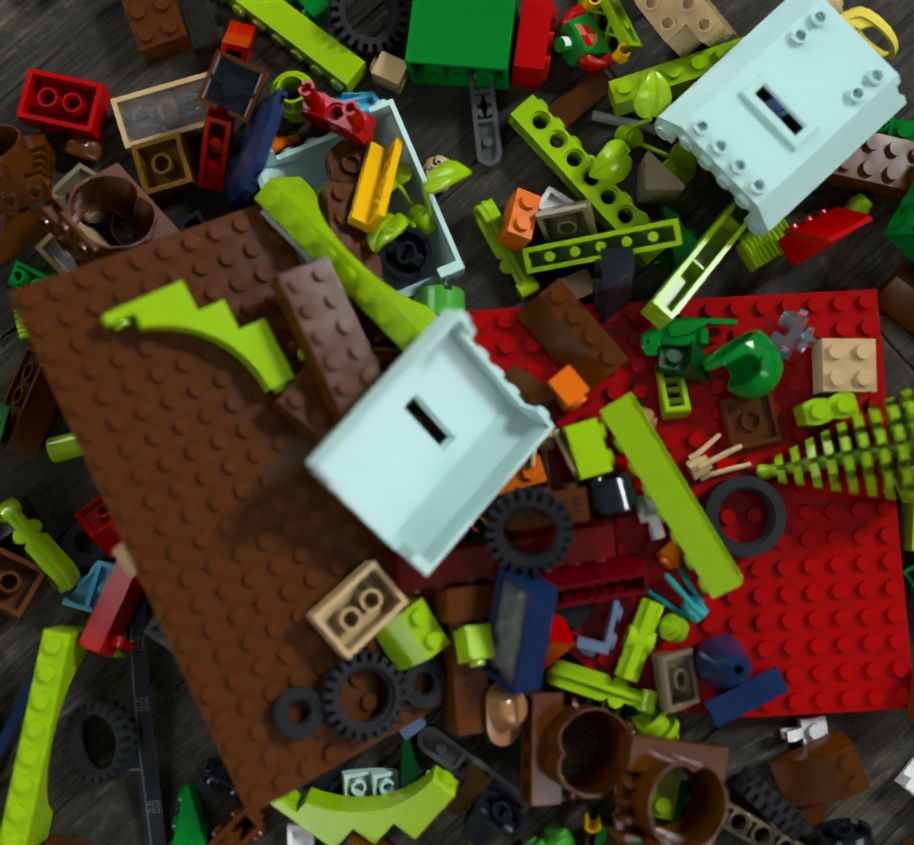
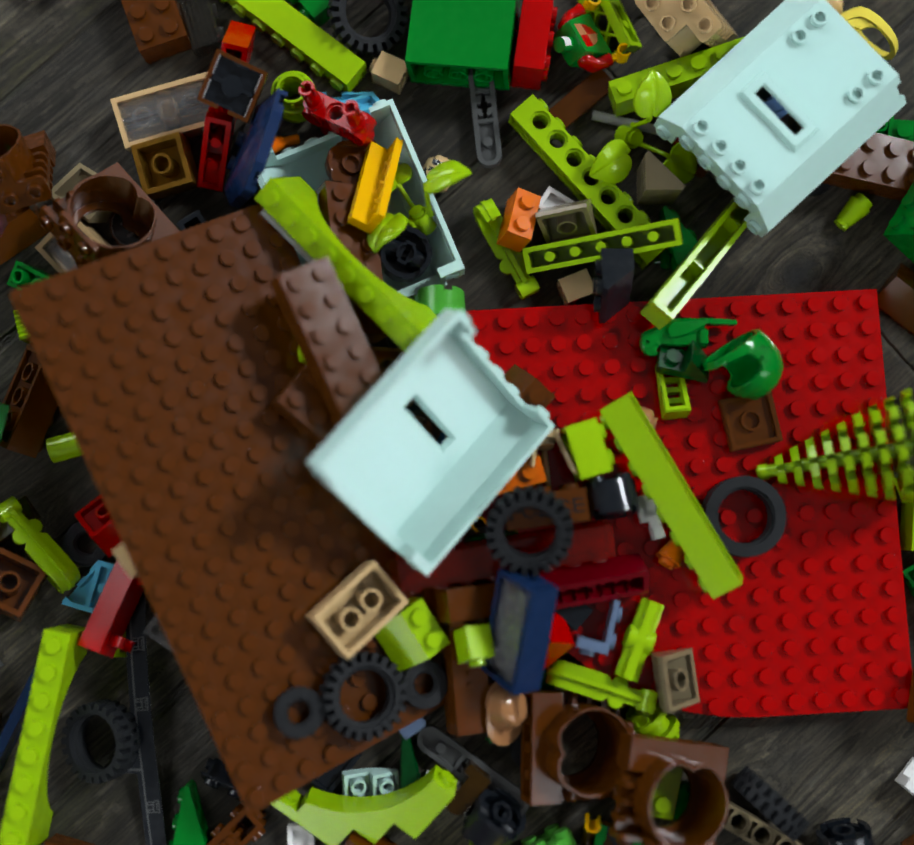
red brick [16,68,112,142] -> none
reddish brown hair [62,134,103,163] -> none
lime arch [101,280,295,394] -> none
reddish brown slope [517,278,628,395] -> none
orange brick [545,365,590,413] -> none
teal plant [647,567,709,624] -> none
lime wheel [658,614,689,643] -> none
tan plant [685,433,752,482] -> none
dark blue cone [694,634,752,689] -> none
dark blue tile [703,665,789,728] -> none
lime brick [735,218,789,273] -> none
reddish brown slope [768,729,871,807] -> none
clear light blue hips [770,309,818,361] -> none
red slope [777,207,873,267] -> none
white plate [779,714,828,745] -> none
lime brick [793,392,859,428] -> none
reddish brown sticker [799,803,827,827] -> none
tan brick [812,338,877,396] -> none

